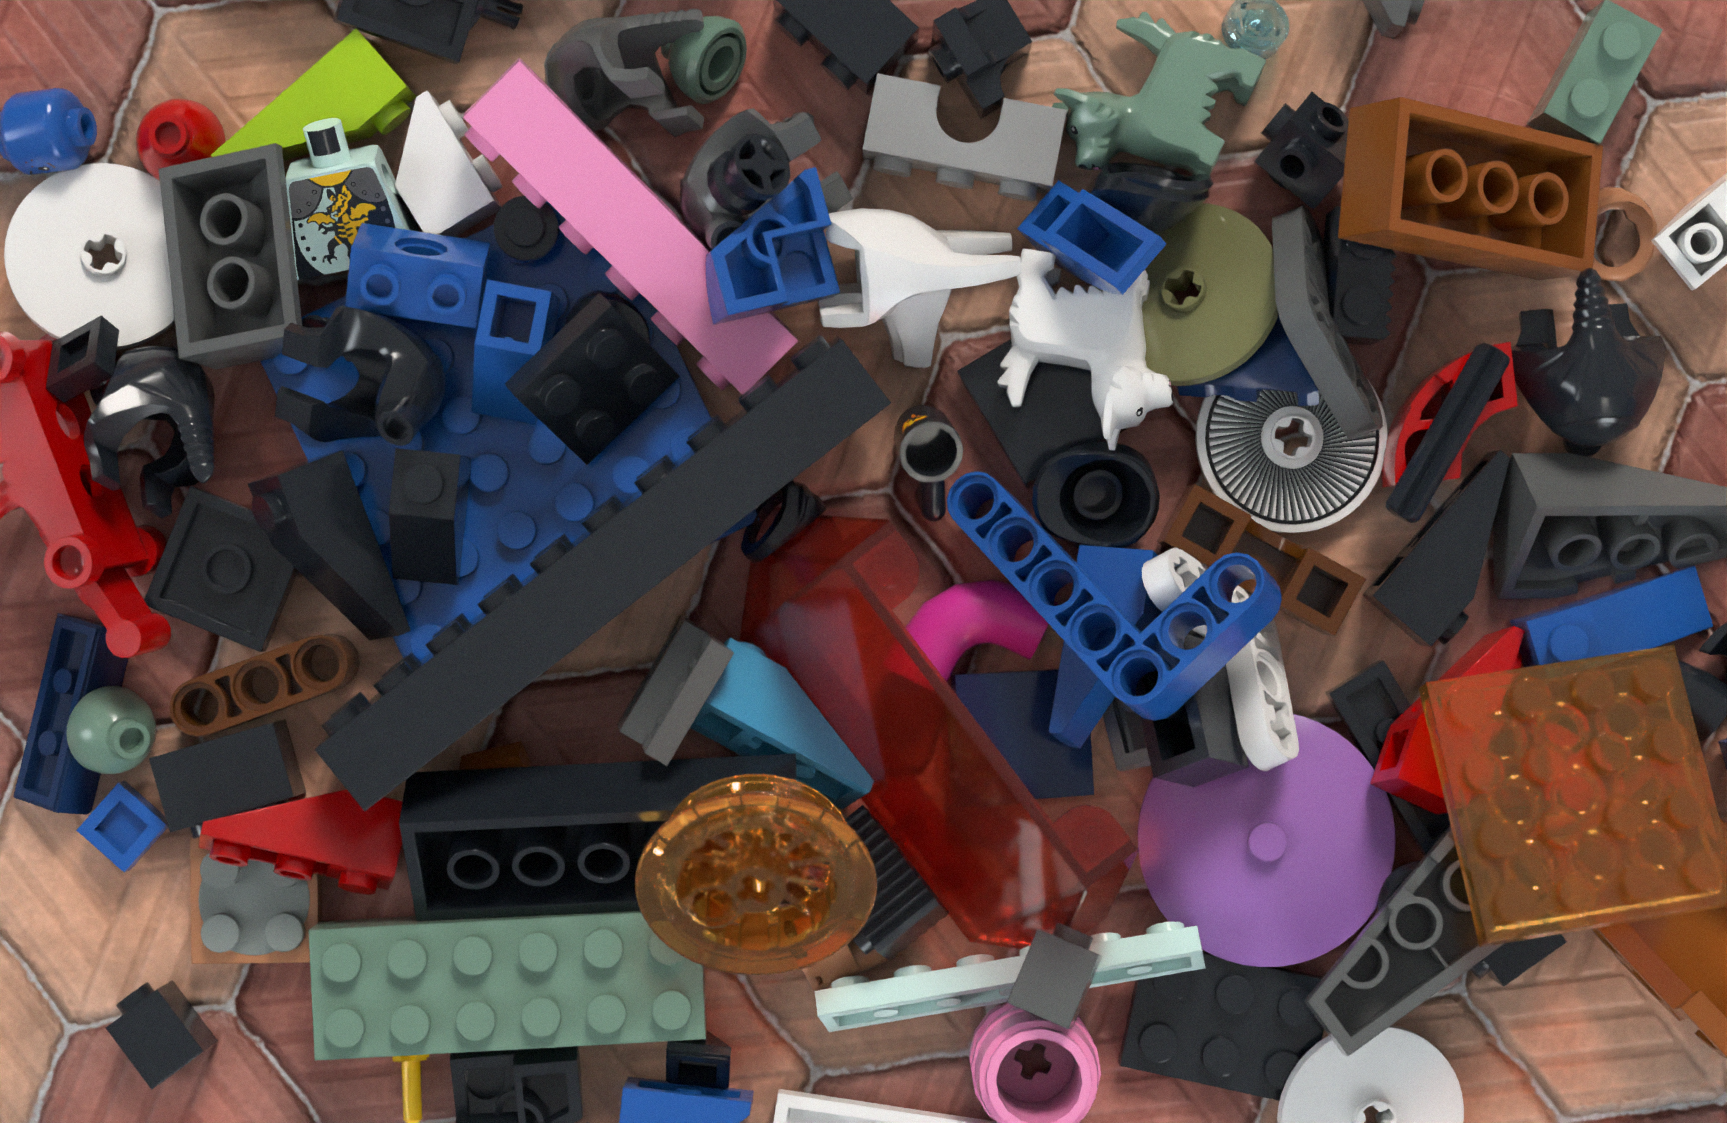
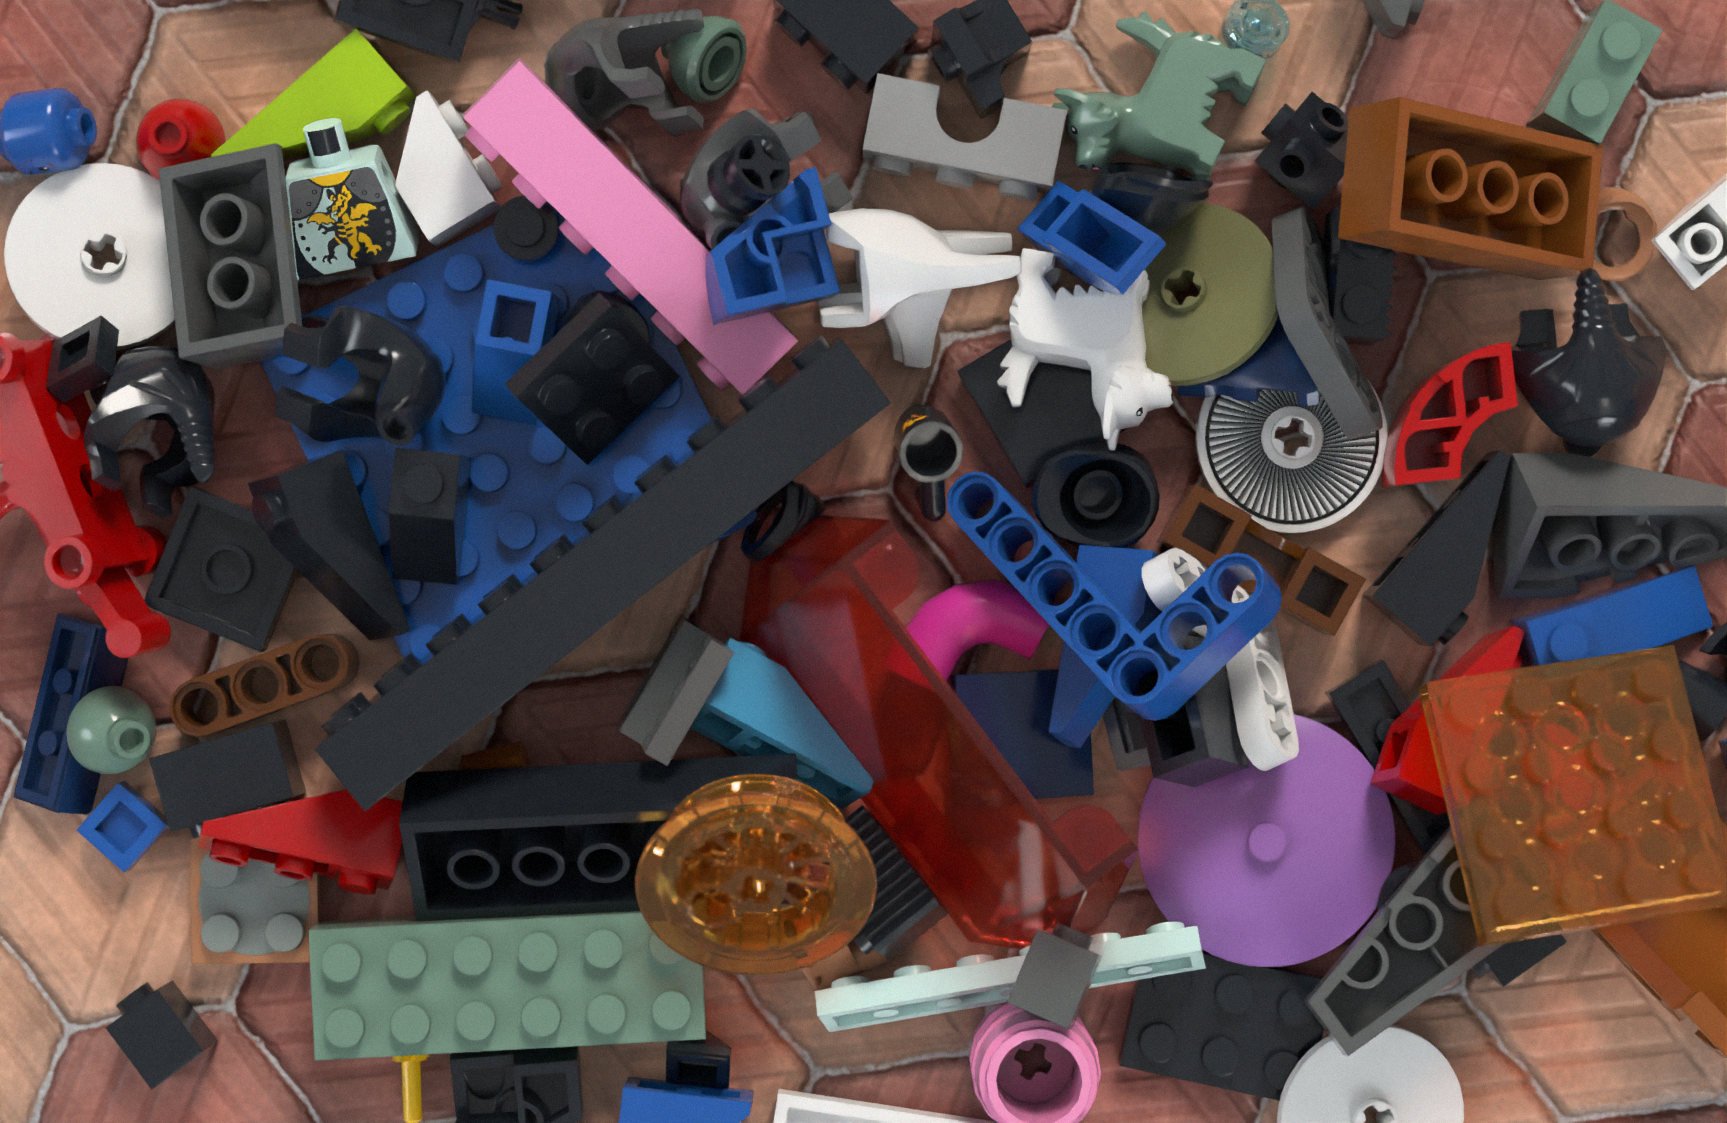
blue brick [345,223,491,328] -> none
black axle [1386,343,1510,523] -> none

